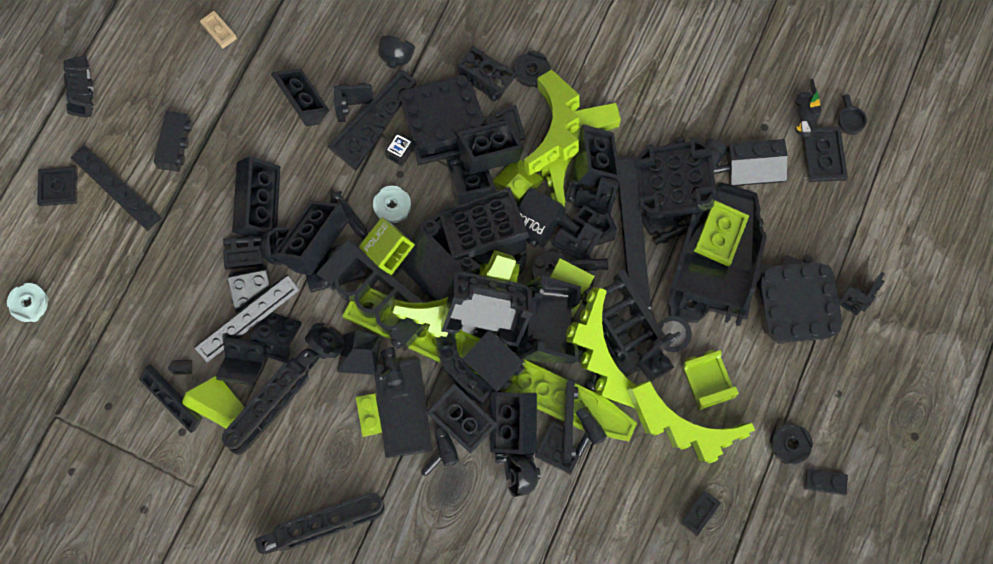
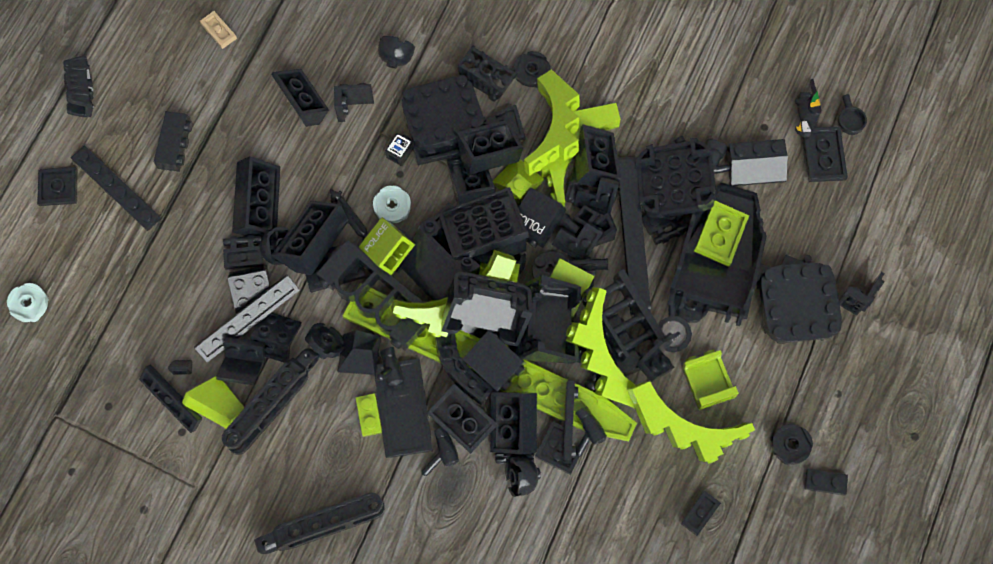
black wing [328,70,416,171] -> none

